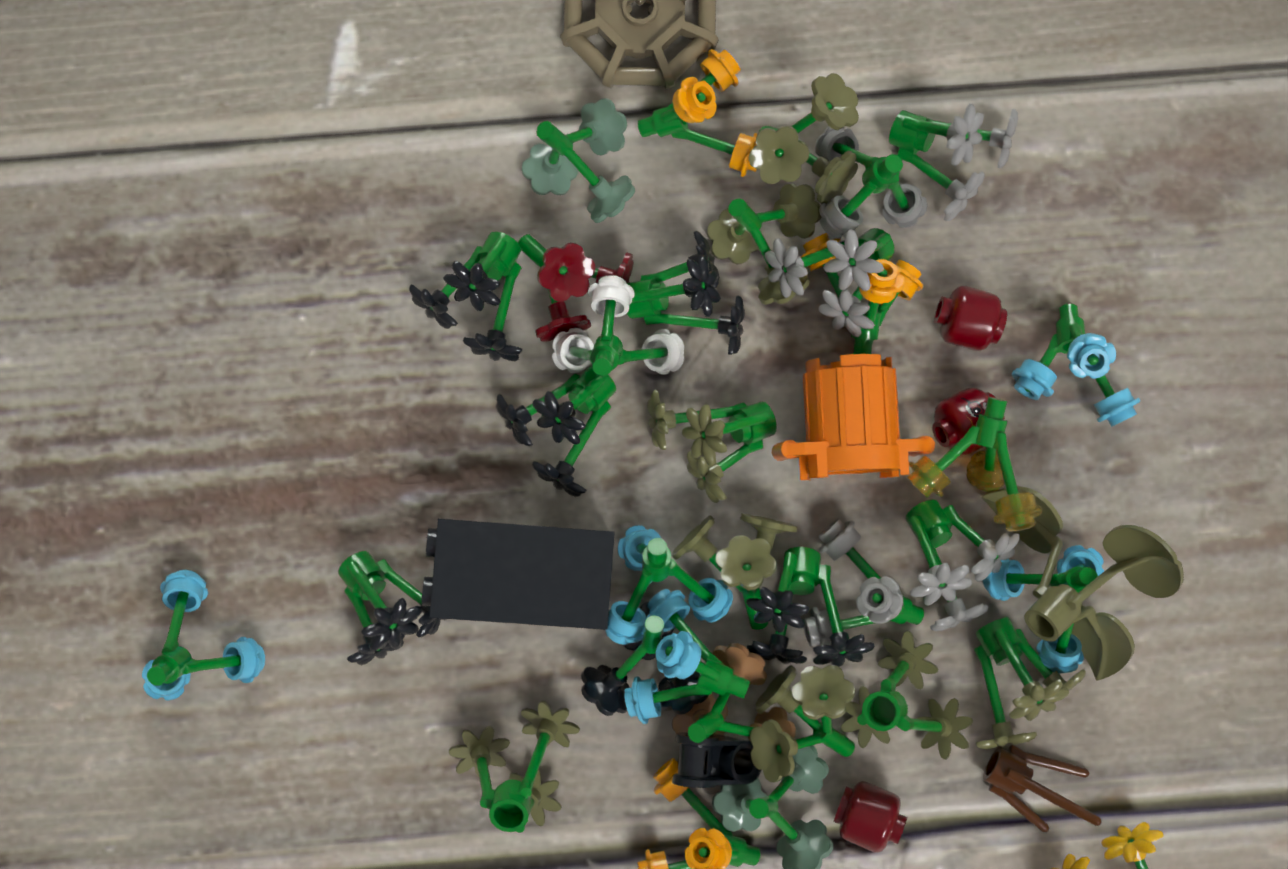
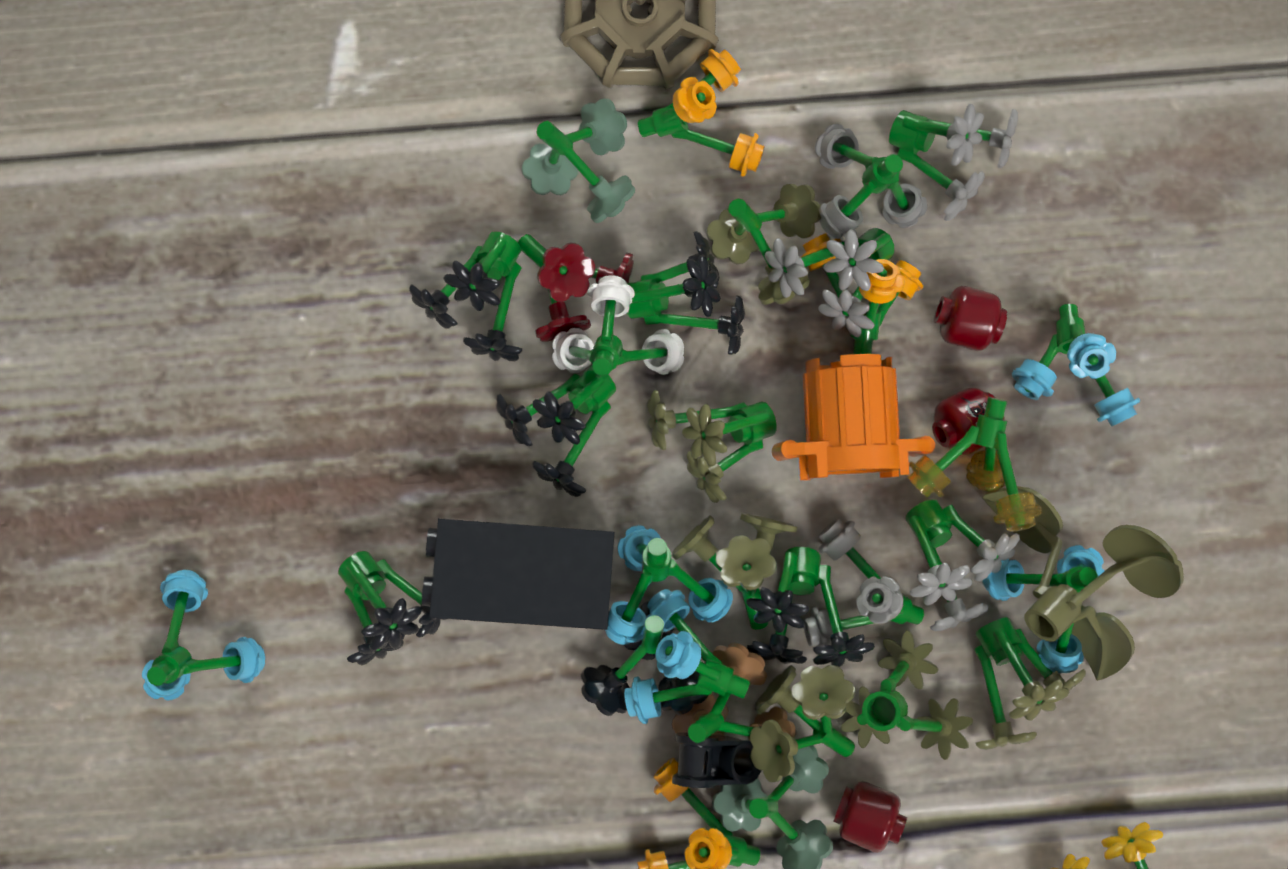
plant [449,700,580,833] -> none
olive plant [749,73,859,204] -> none
reddish brown plant [983,745,1102,832] -> none

